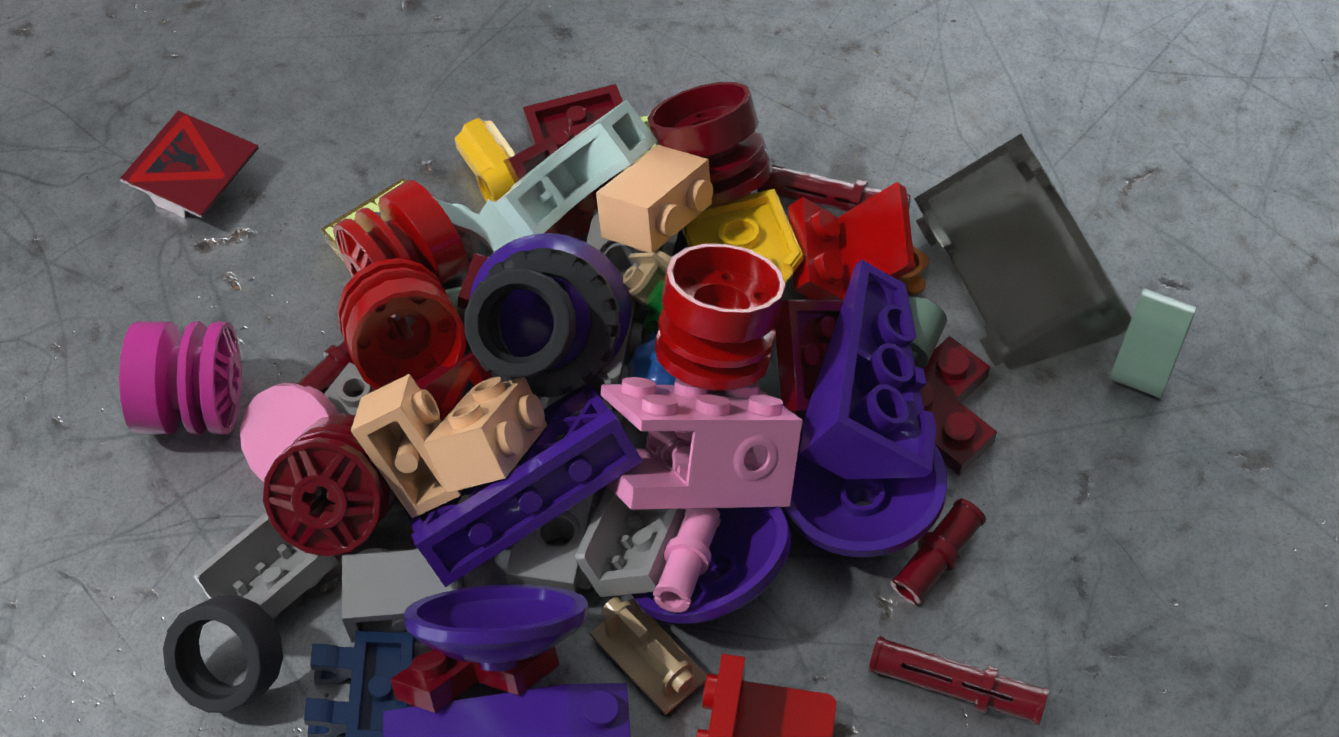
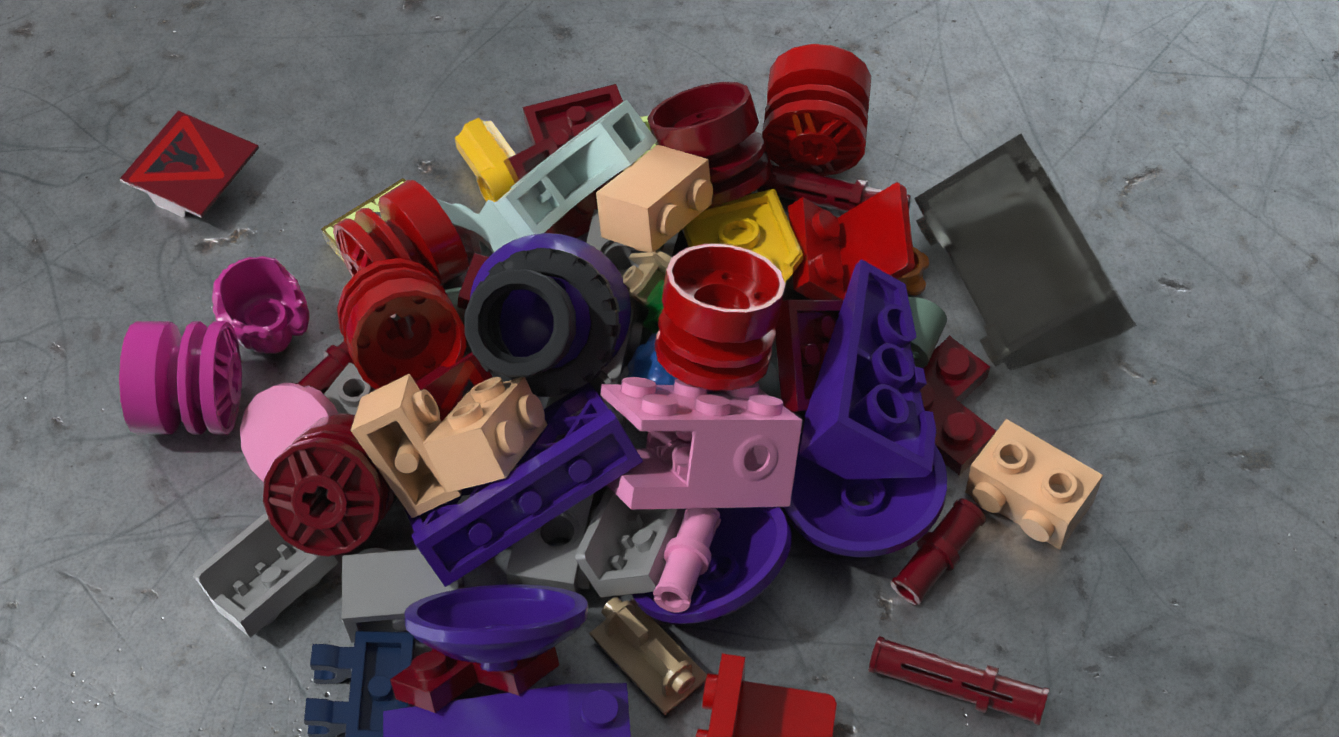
black tyre [163,595,283,713] -> none
sand green beam [1110,289,1197,399] -> none
none -> dark pink hair [212,256,310,354]
none -> red wheel [762,44,872,176]
none -> light nougat brick [965,419,1103,549]

